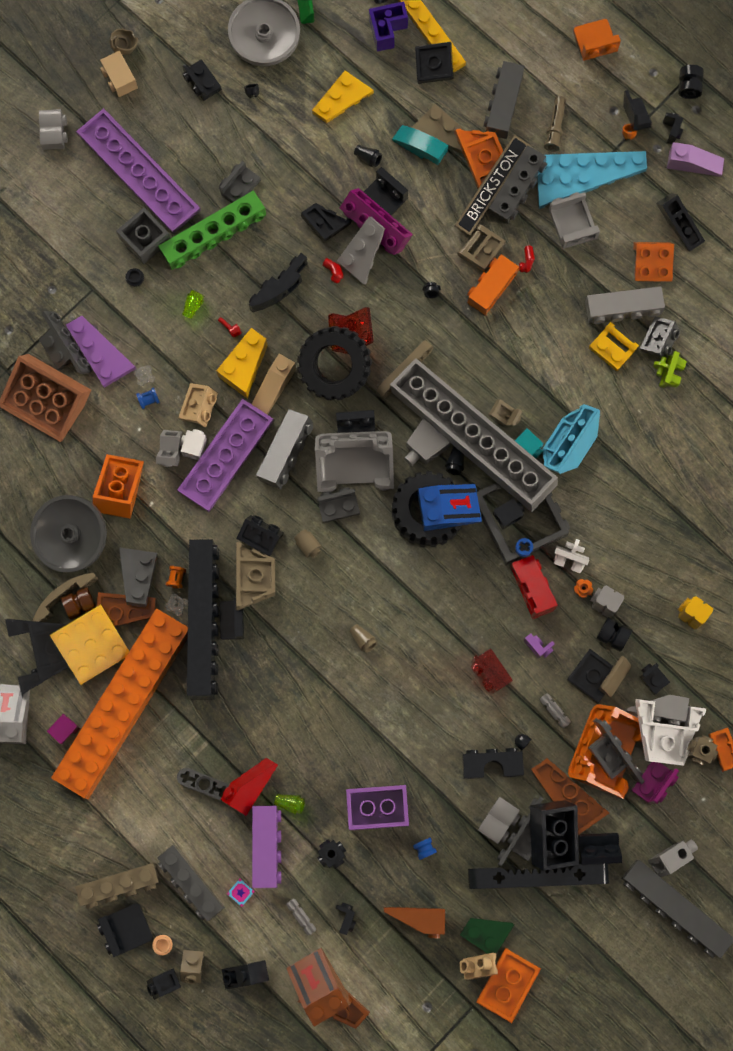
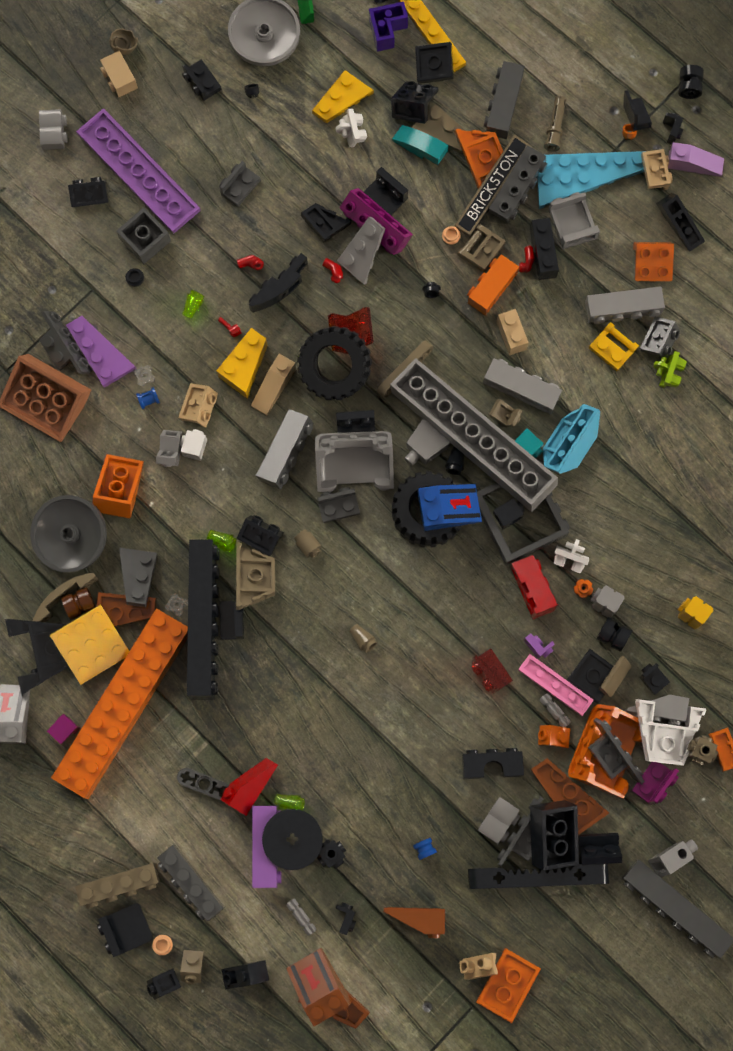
bright green brick [159,190,266,270] -> none
orange bush [165,566,187,589] -> none
medium lavender plate [177,399,274,512] -> none
tile [227,878,255,907] -> none
medium lavender brick [346,785,409,831] -> none
black cone [354,145,382,167] -> none
dark green wing [460,918,514,954] -> none
blue bush [515,538,533,557] -> none
black hinge [515,734,532,751] -> none
orange bracket [573,19,621,61] -> none
none -> black bracket [68,177,109,207]
none -> clear neon green cone [207,529,237,552]
none -> red arm [236,255,264,270]
none -> black piece [262,809,323,870]
none -> white hips [335,109,367,147]
none -> black bracket [391,81,439,124]
none -> light nougat plate [442,226,461,245]
none -> light grey brick [483,358,562,415]
none -> tan brick [497,309,529,356]
none -> bright pink plate [518,654,594,716]
none -> black brick [530,218,559,280]
none -> orange bracket [538,725,570,748]
none -> tan bracket [641,149,673,190]

